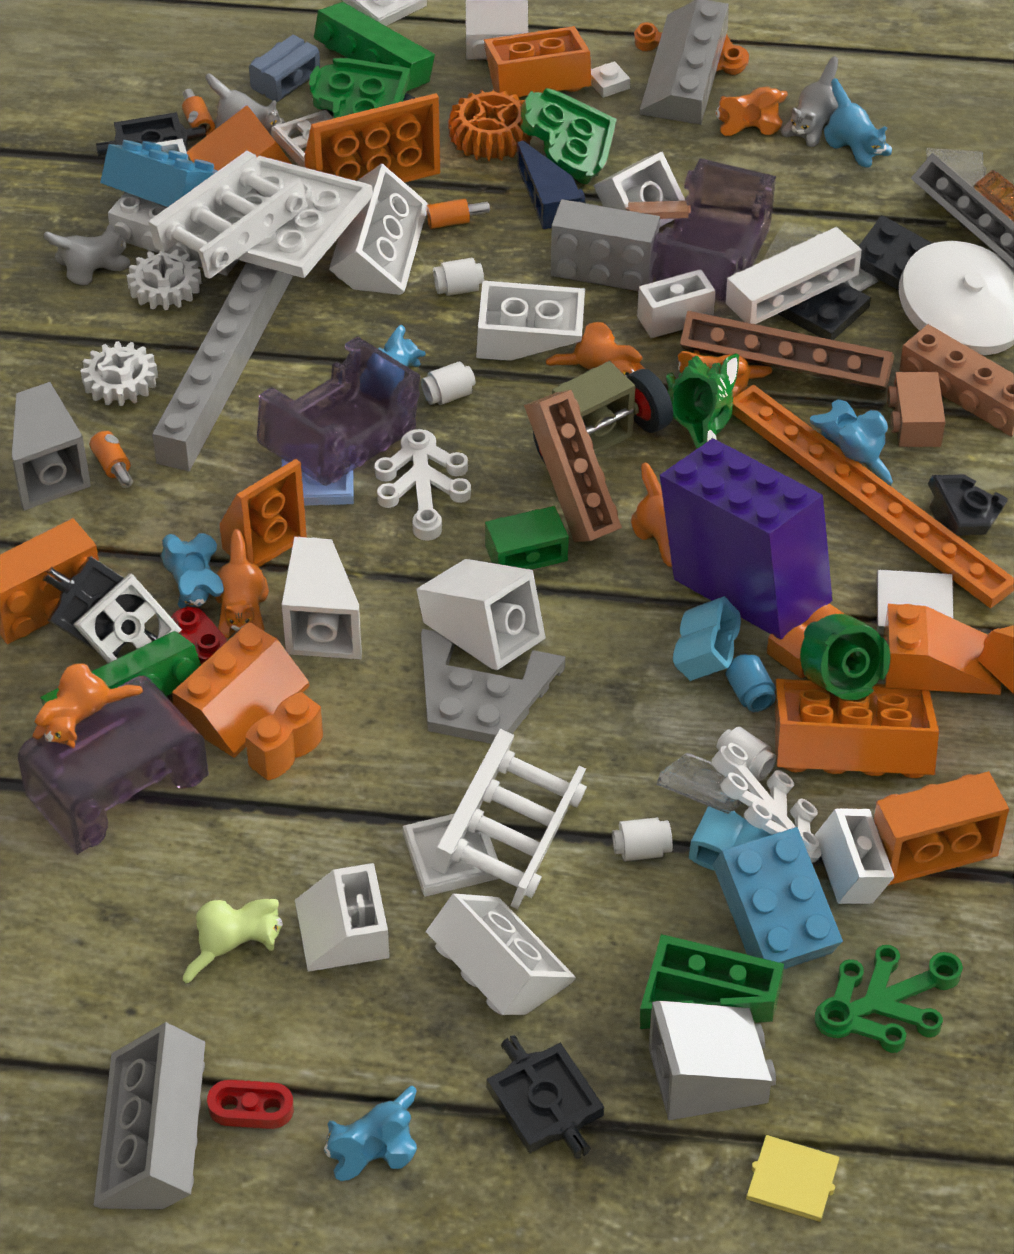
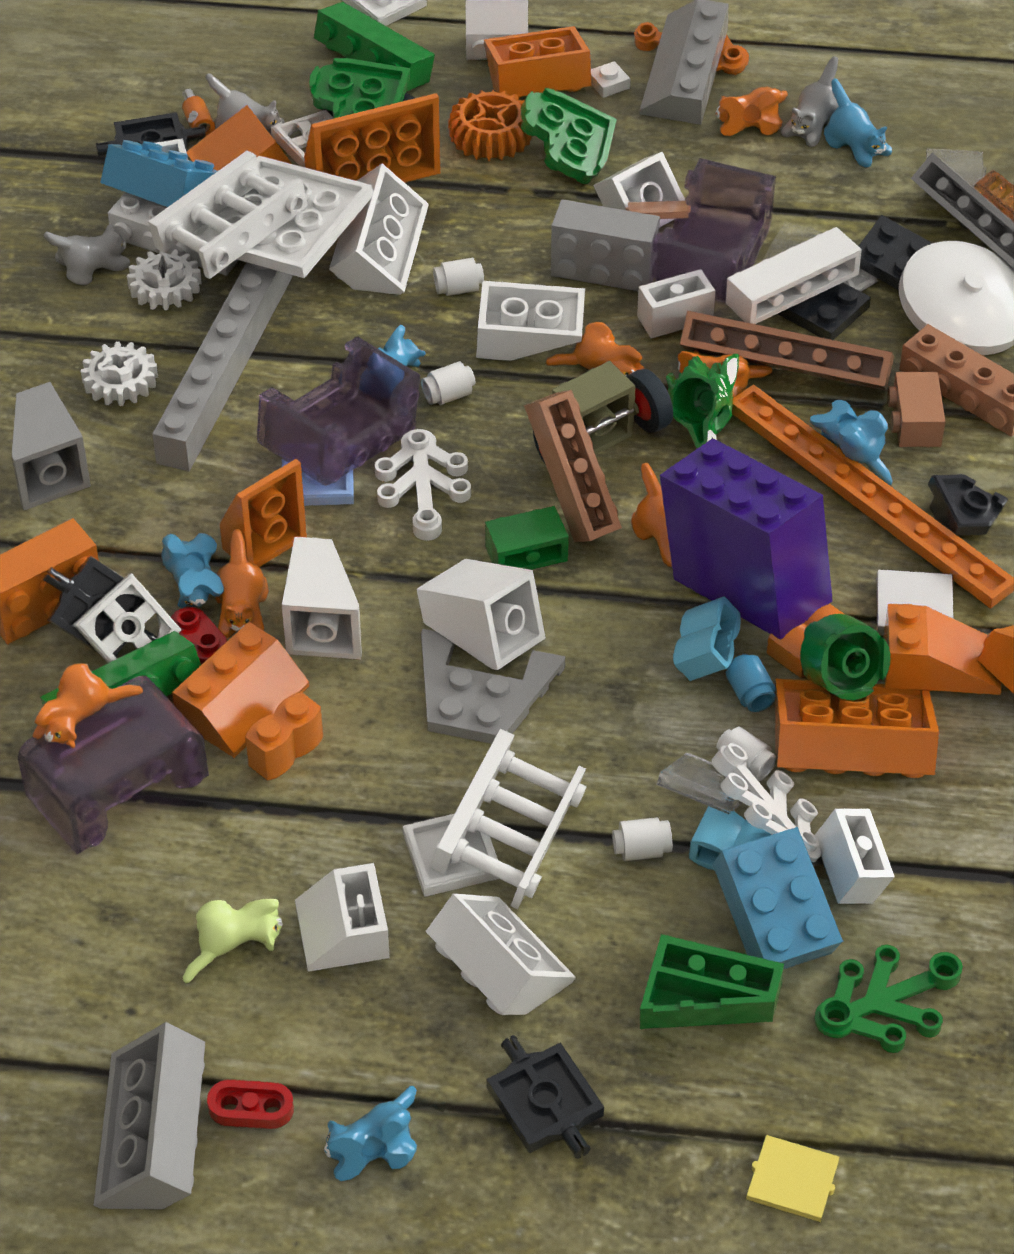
orange piece [89,431,133,488] -> none
sand blue brick [249,34,320,102] -> none
orange piece [426,199,490,229] -> none
dark blue slope [517,141,586,229] -> none
slope [649,1001,776,1121] -> none
orange brick [874,771,1009,886] -> none

